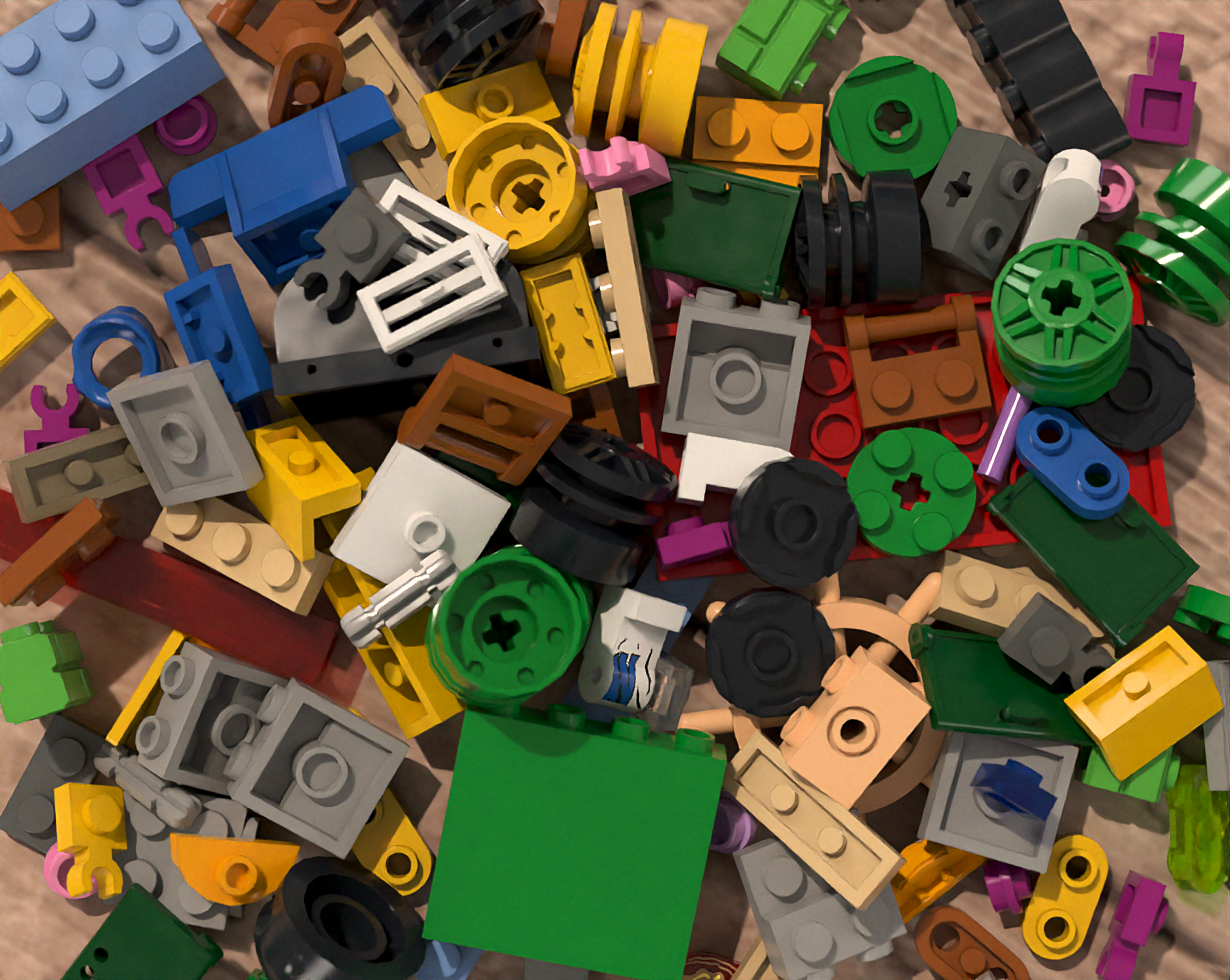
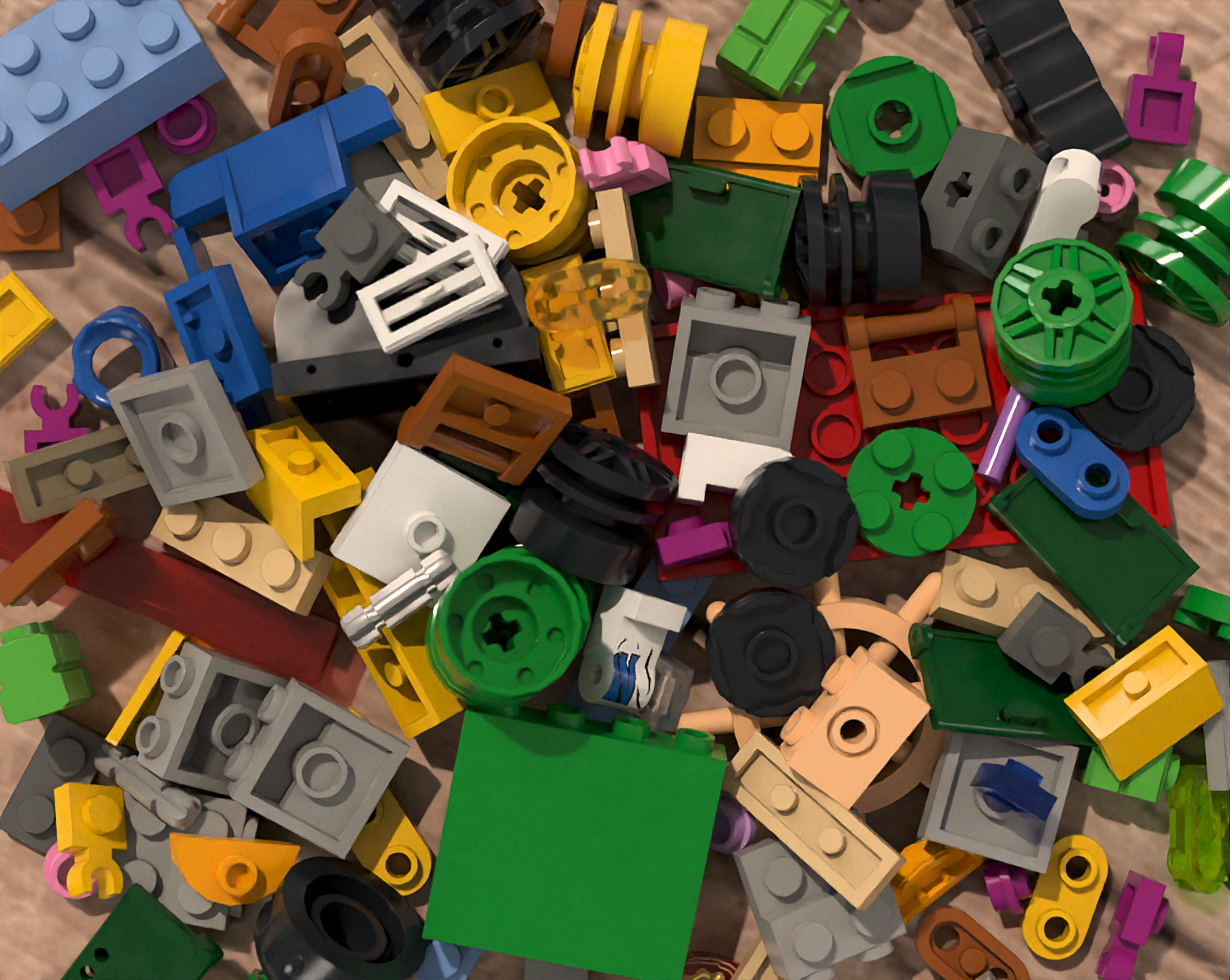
none -> clear yellow beam [526,258,651,332]

